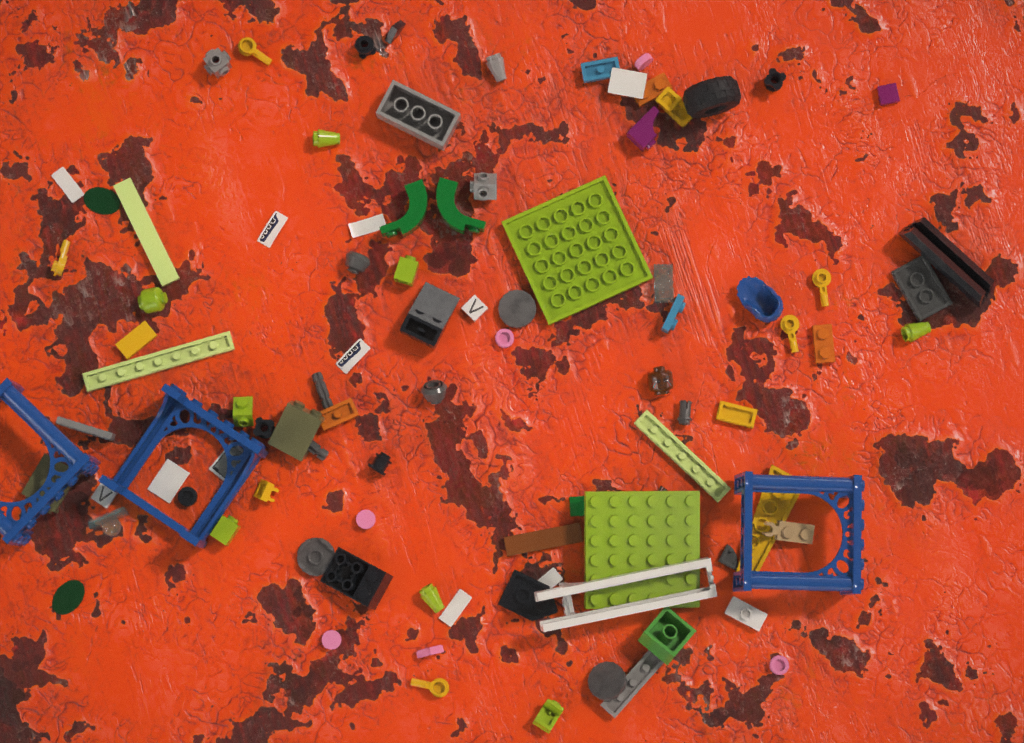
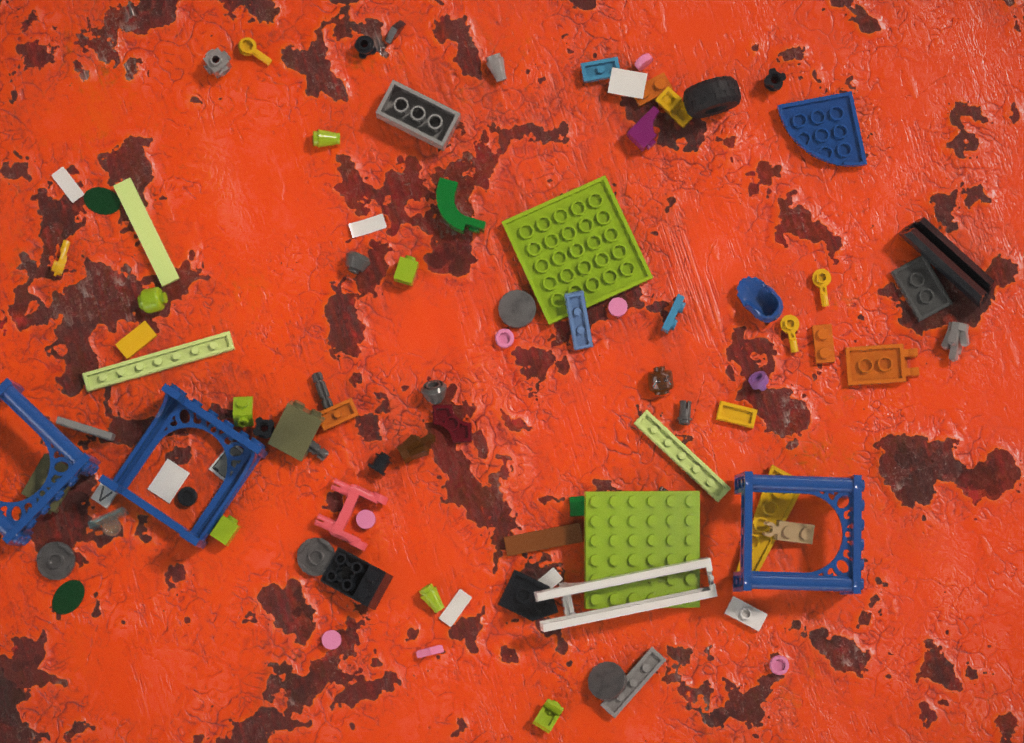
yellow tile [253,479,279,502] -> none
white sticker [257,211,288,248] -> none
white sticker [336,339,371,374] -> none
green arch [379,179,428,238] -> none
slope [400,282,460,349] -> none
yellow plate [410,678,449,697] -> none
white tile [461,295,488,322] -> none
light grey brick [470,172,497,201] -> none
bright green brick [637,607,696,666] -> none
clear light blue tile [653,264,674,303] -> none
dark grey tile [718,544,738,570] -> none
magenta tile [877,83,900,106] -> none
lime cone [901,322,931,342] -> none
none -> flat silver tile [36,542,76,580]
none -> coral connector [314,478,389,551]
none -> reddish brown rock [396,433,436,463]
none -> dark red tile [432,404,472,443]
none -> medium blue tile [564,290,593,350]
none -> bright pink tile [608,297,627,317]
none -> medium lavender tile [748,371,769,391]
none -> blue plate [777,91,867,167]
none -> orange tile [845,344,920,386]
none -> light grey rock [941,322,970,362]

